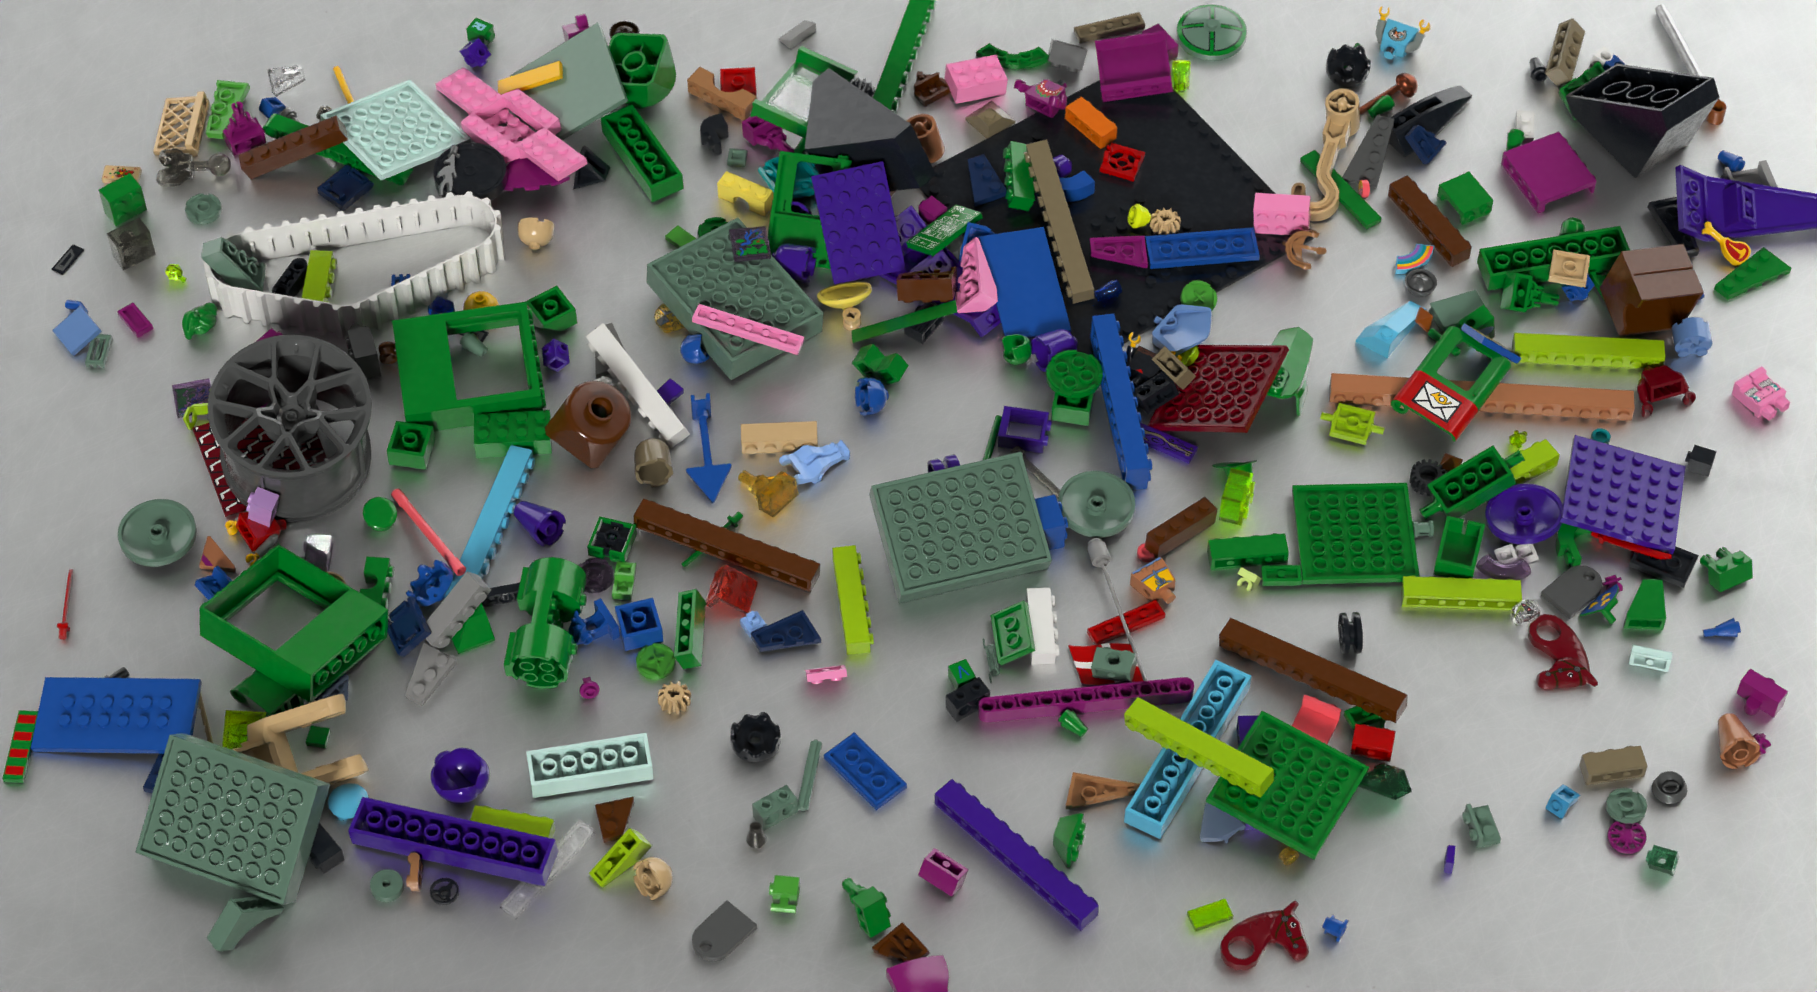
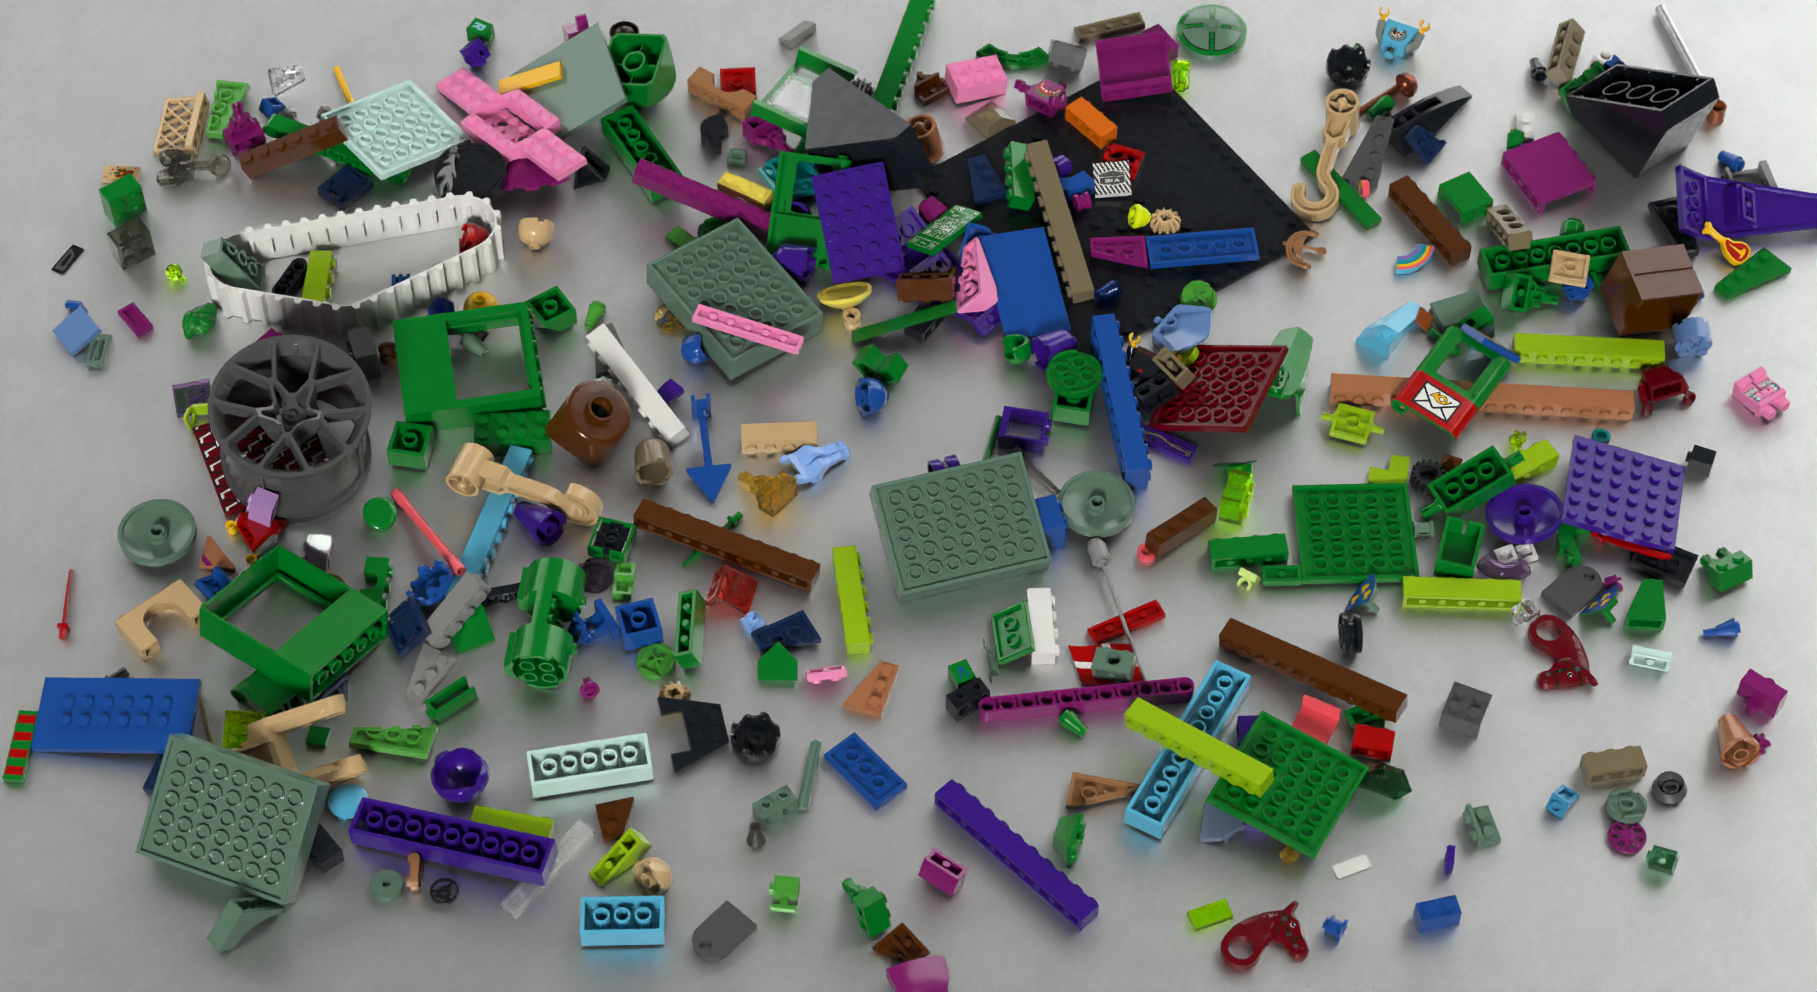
sand green tile [185,193,222,225] -> none
dark purple brick [542,339,570,372] -> none
tile [729,226,771,262] -> none
nougat torso [1130,556,1176,604] -> none
bright pink brick [1253,193,1311,235] -> none
dark grey hat [1405,269,1437,297] -> none
none -> tan arch [115,579,203,662]
none -> bright green wing [349,725,438,759]
none -> green window [425,676,478,725]
none -> tan piece [445,443,604,527]
none -> red cone [459,222,489,253]
none -> medium azure brick [580,896,666,946]
none -> bright green cone [584,301,606,329]
none -> magenta brick [632,158,771,239]
none -> black wing [657,697,729,773]
none -> green slope [758,641,798,681]
none -> nougat wing [843,661,899,718]
none -> magenta wheel [1072,191,1092,212]
none -> tile [1093,161,1131,198]
none -> white sticker [1331,854,1372,879]
none -> shield [1344,574,1380,614]
none -> lime tile [1368,455,1410,484]
none -> blue brick [1413,895,1462,933]
none -> dark grey brick [1439,681,1492,739]
none -> dark tan brick [1486,204,1533,251]

